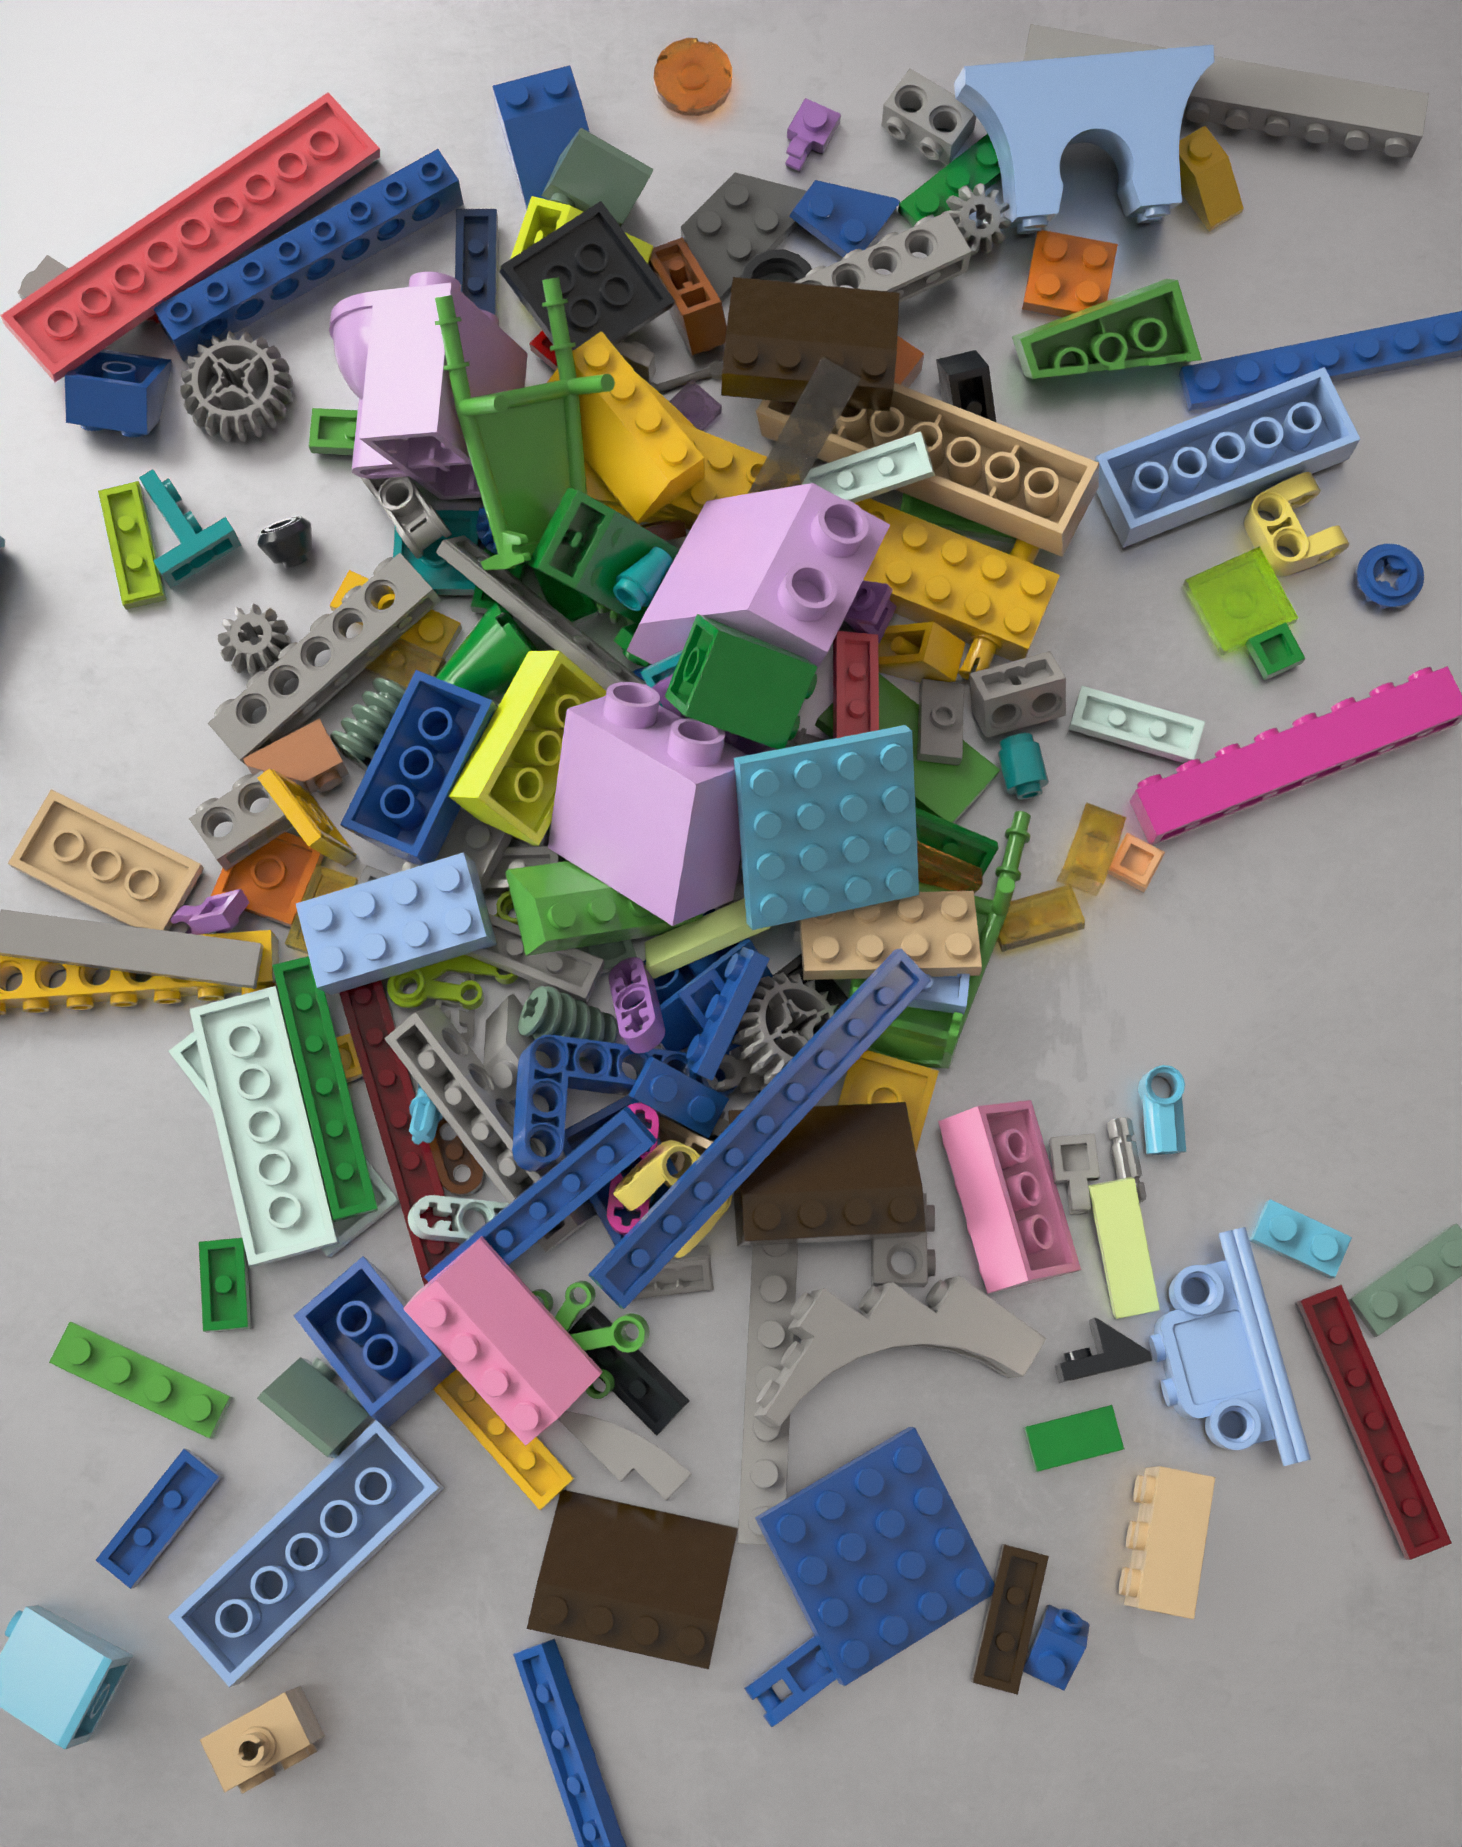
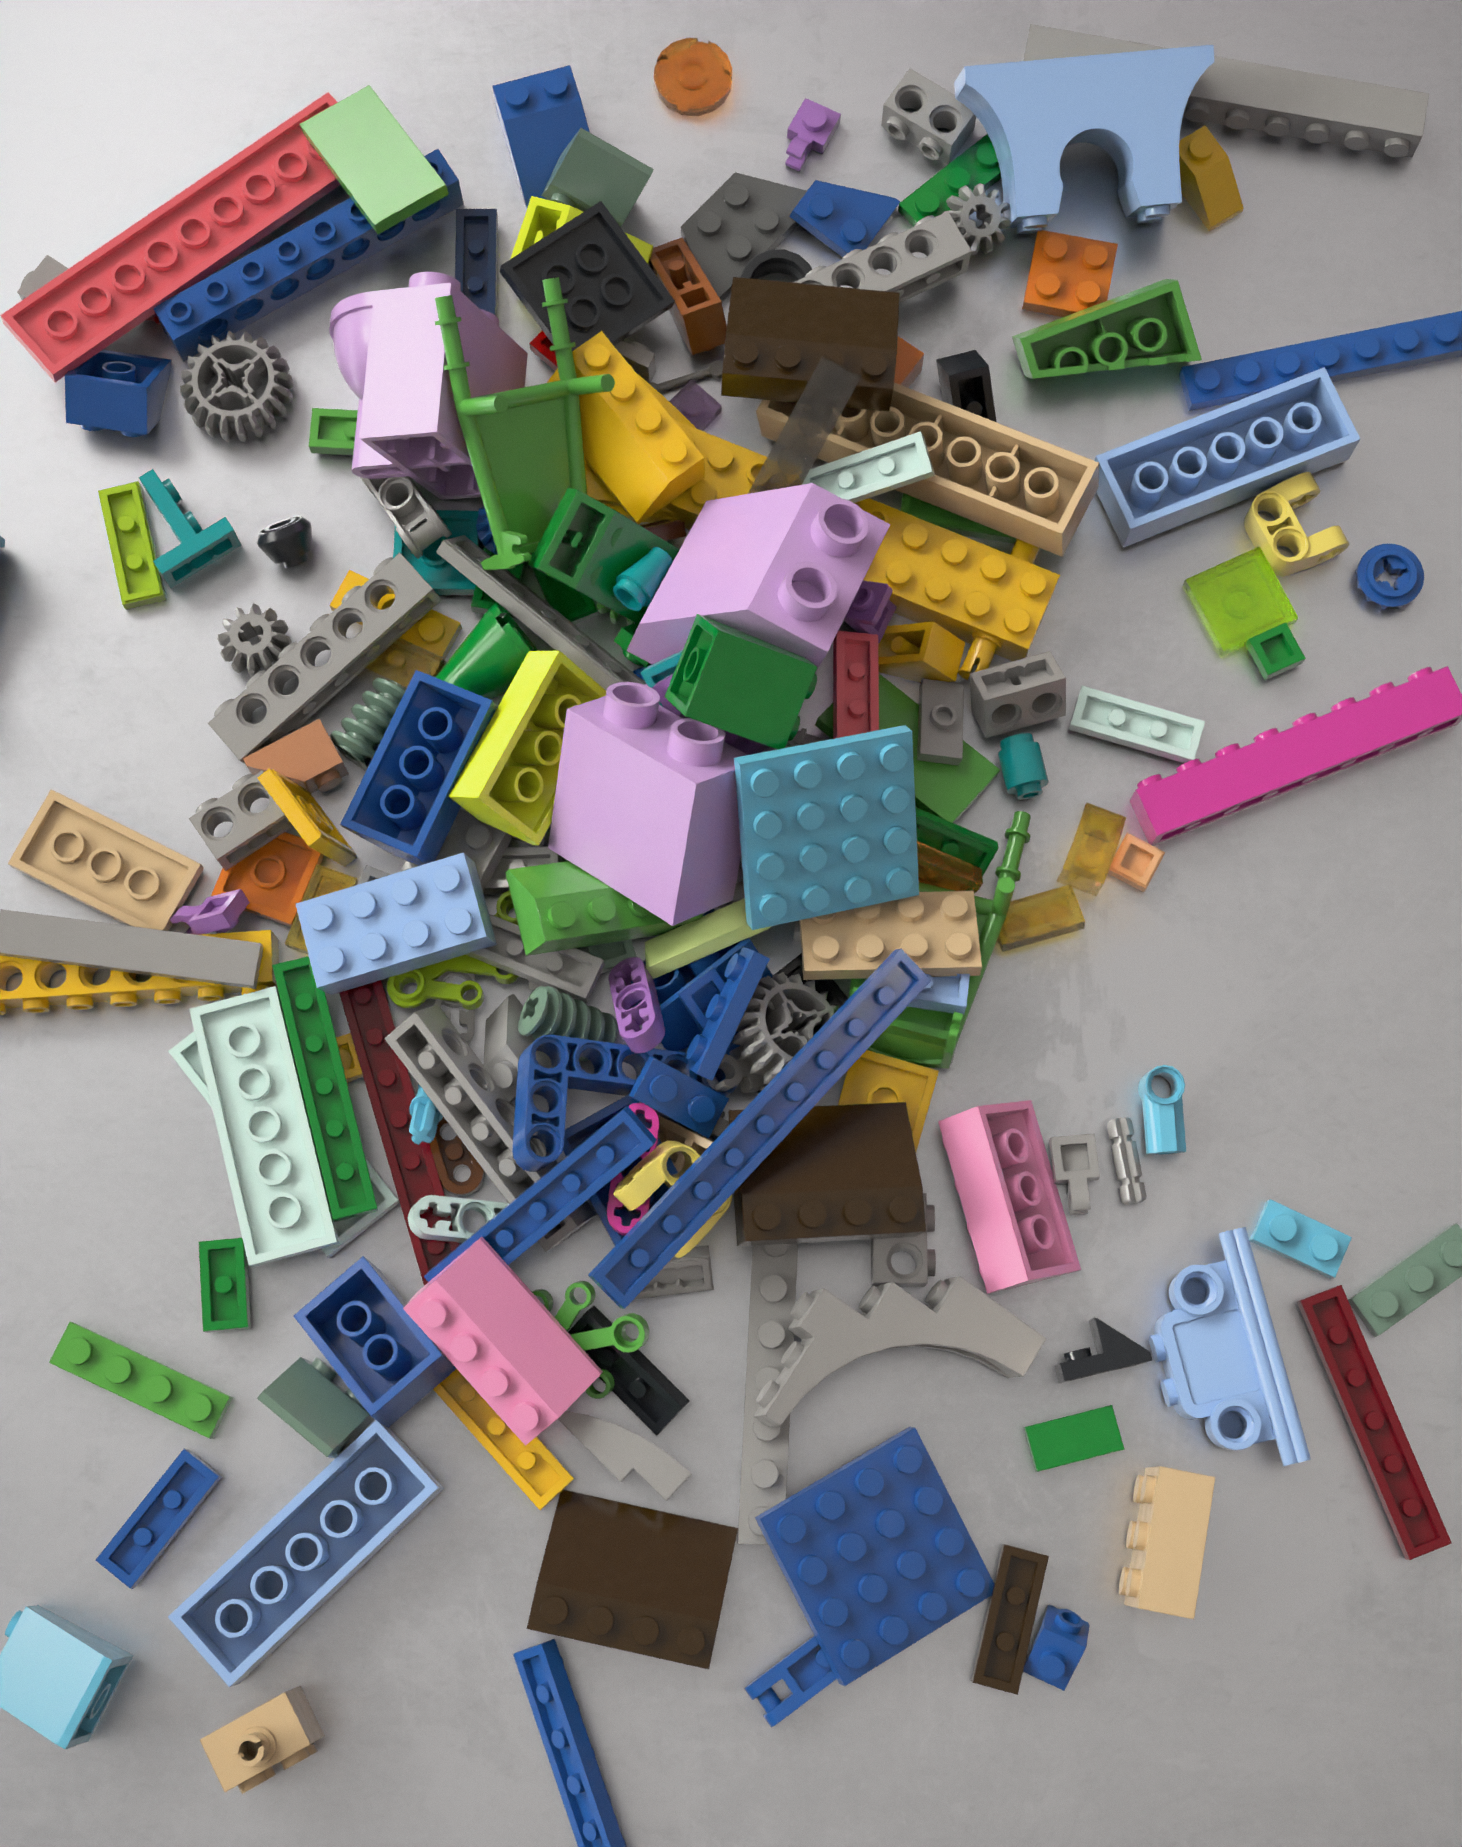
yellowish green tile [1088,1177,1160,1319] -> none
none -> tile [300,85,449,234]

